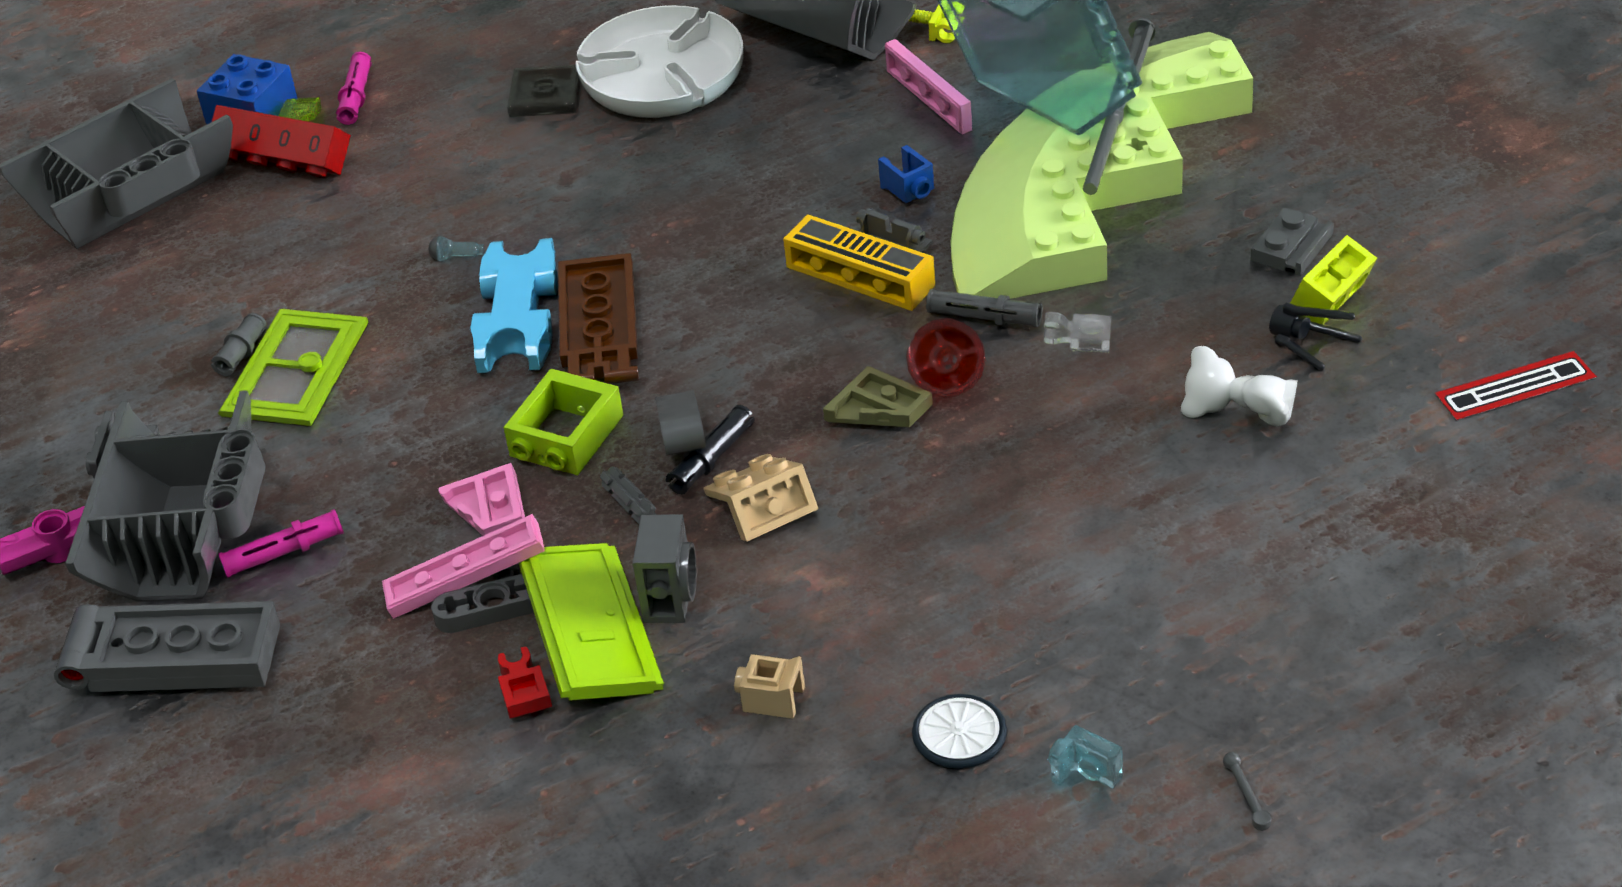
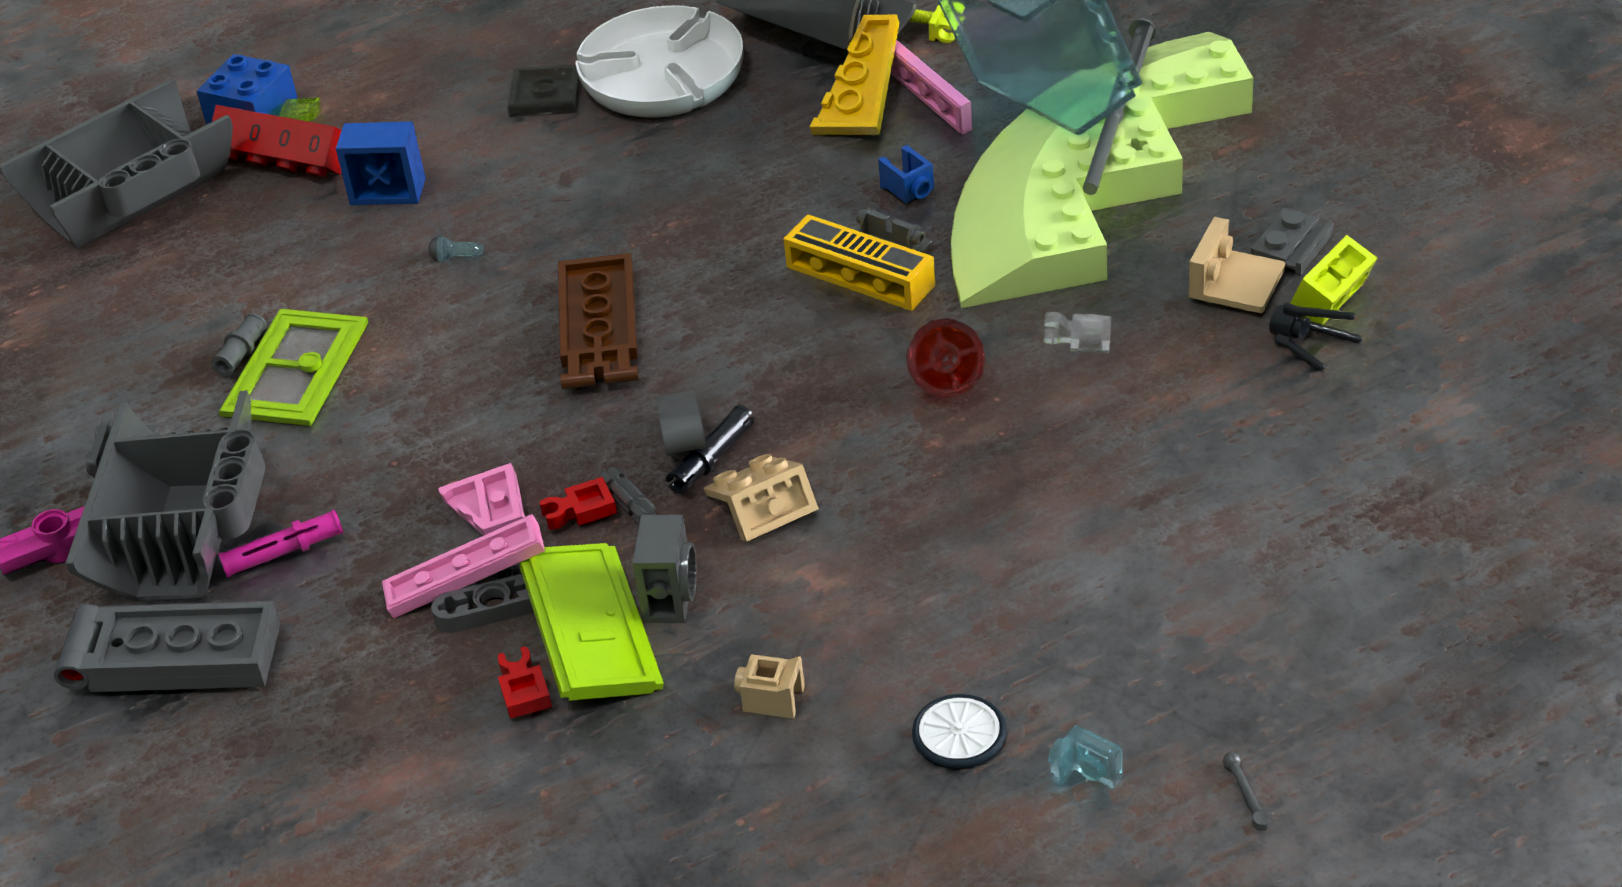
dark pink pin [336,52,372,125] -> none
medium azure piece [470,238,558,373] -> none
lime window [503,369,624,476] -> none
olive wing [823,366,933,427] -> none
dark grey pin [926,289,1043,327] -> none
white animal [1181,346,1298,427] -> none
sticker [1435,351,1597,420] -> none
none -> blue brick [336,122,426,205]
none -> red plate [539,477,617,530]
none -> yellow wing [809,14,899,135]
none -> tan bracket [1189,217,1285,313]

